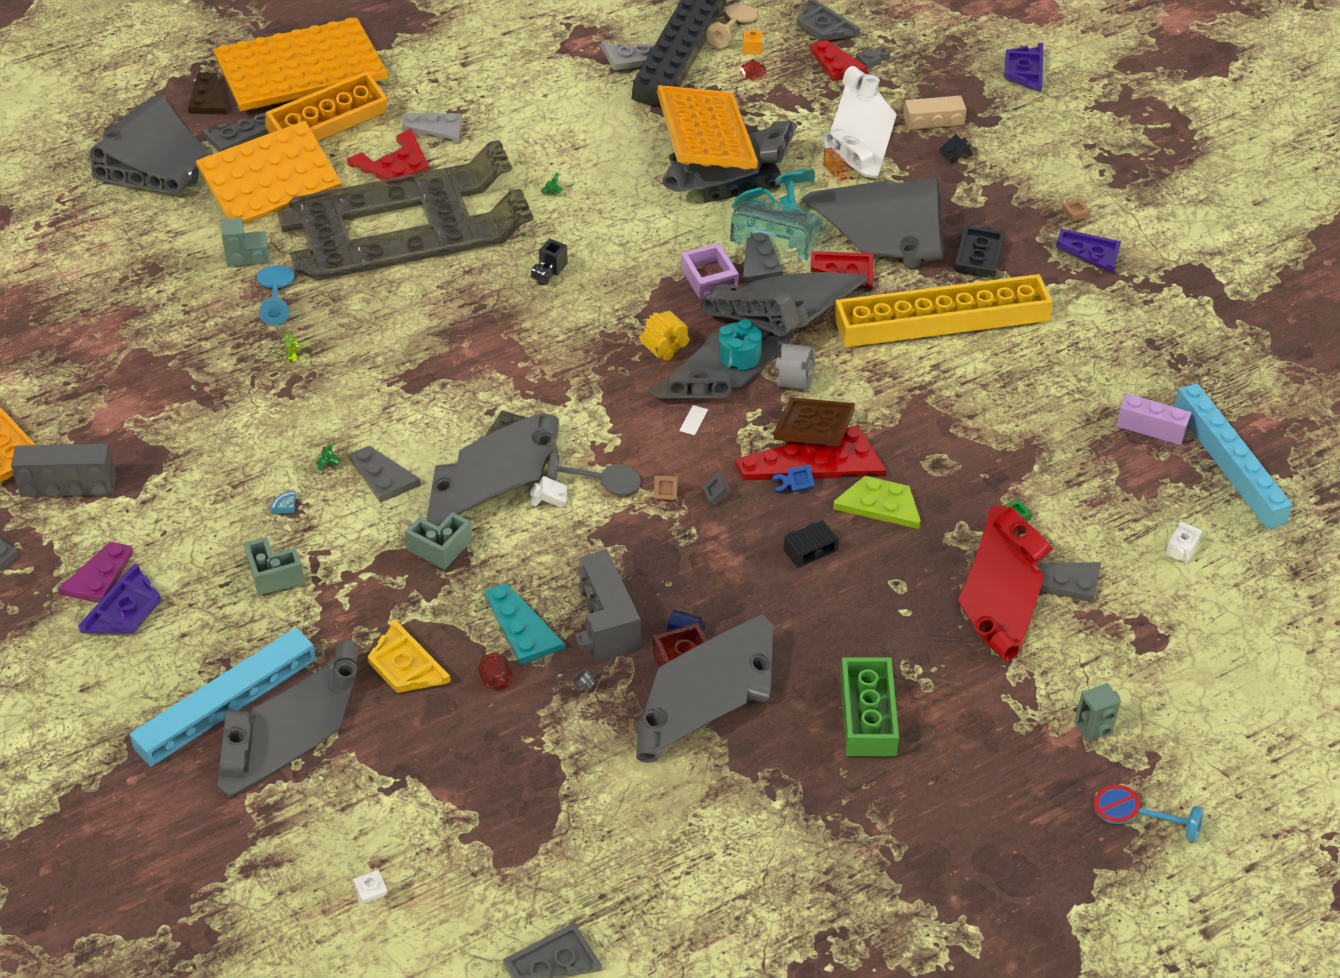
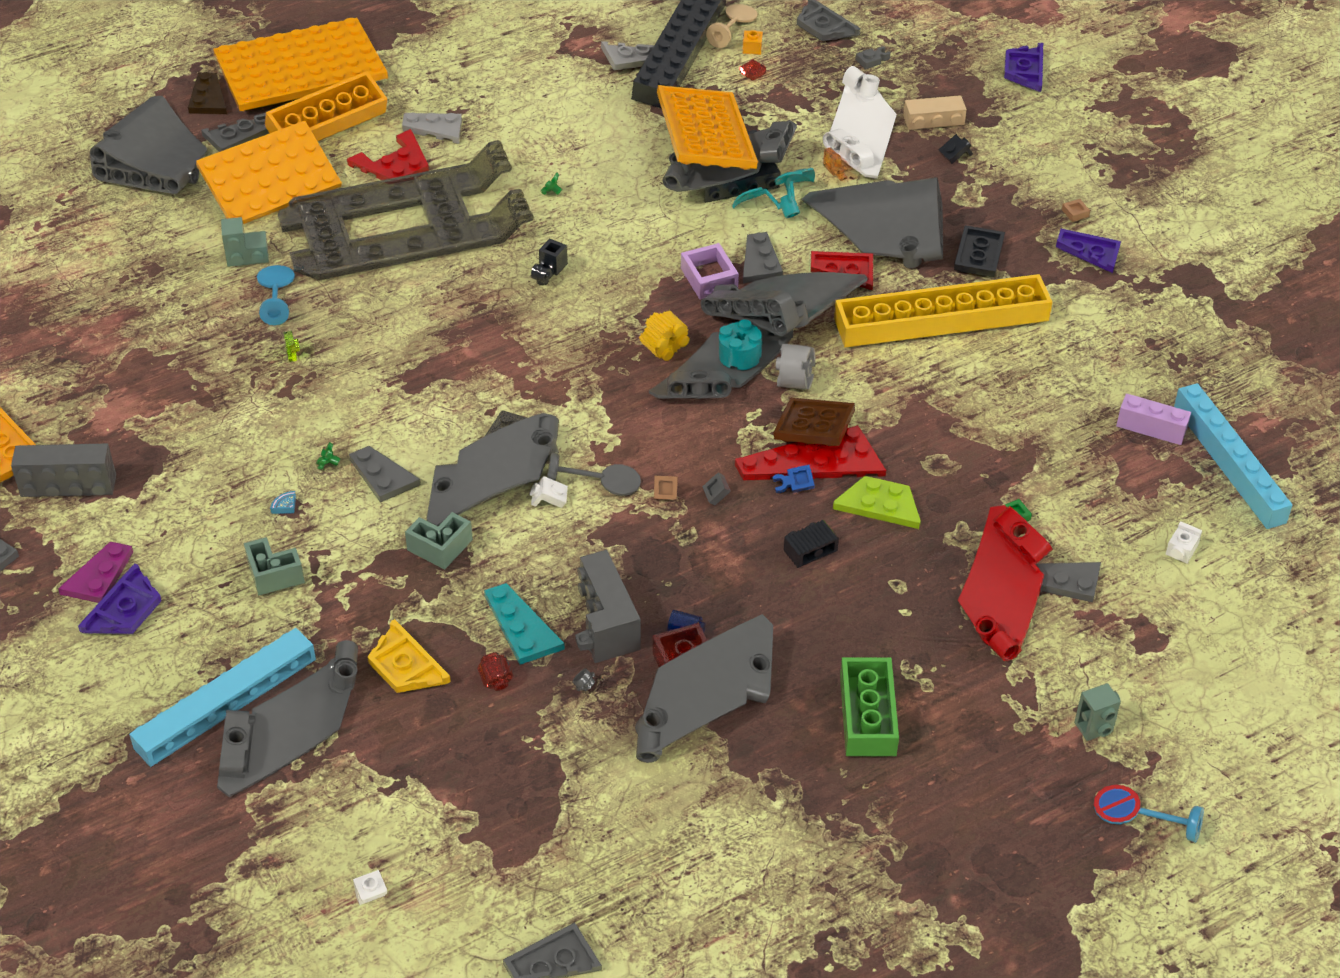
white sticker [679,405,708,435] -> none
clear light blue windscreen [730,198,823,260] -> none
red wing [810,40,867,81] -> none

